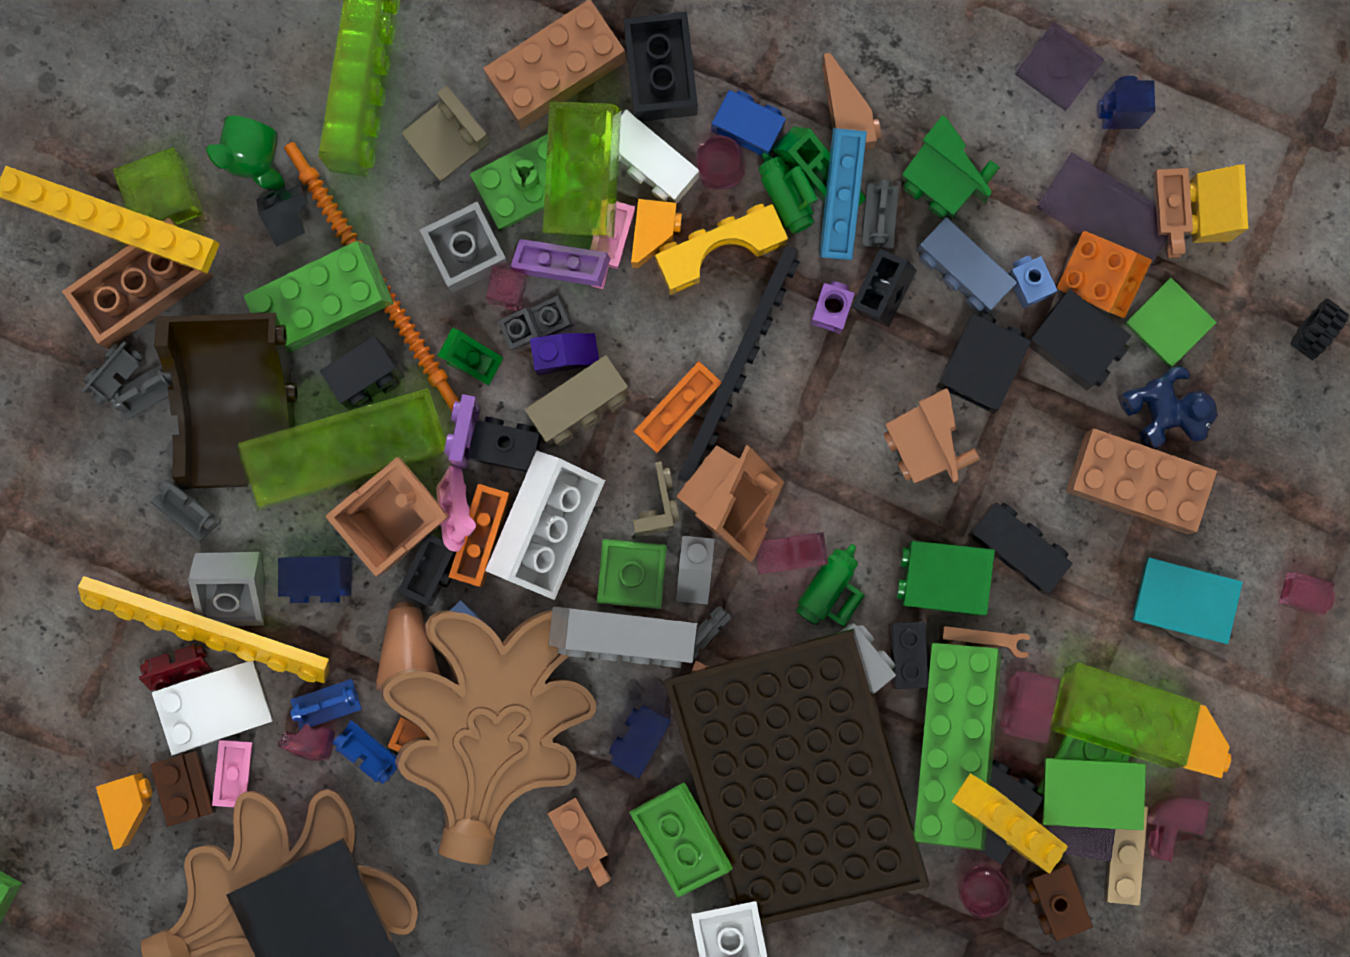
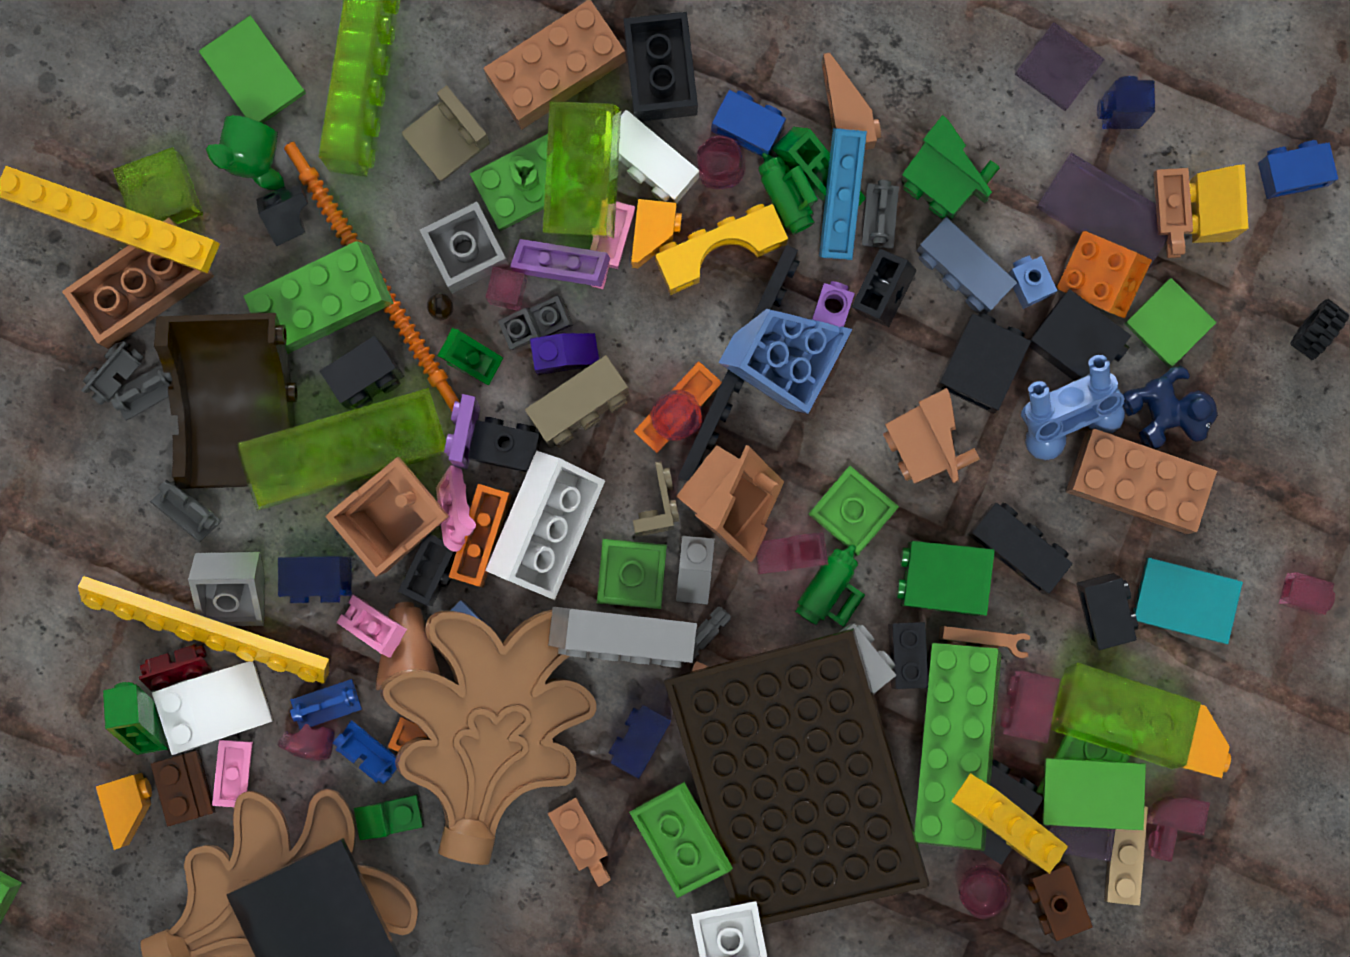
none -> green brick [103,682,169,755]
none -> bright green tile [199,15,306,123]
none -> bright pink plate [336,594,407,658]
none -> green slope [353,794,424,840]
none -> dark brown hinge [427,294,453,320]
none -> clear pink hair [650,390,703,441]
none -> medium blue wedge [719,309,852,414]
none -> bright green tile [808,466,899,556]
none -> medium blue piece [1021,355,1125,460]
none -> black brick [1076,573,1138,650]
none -> blue brick [1258,140,1338,199]

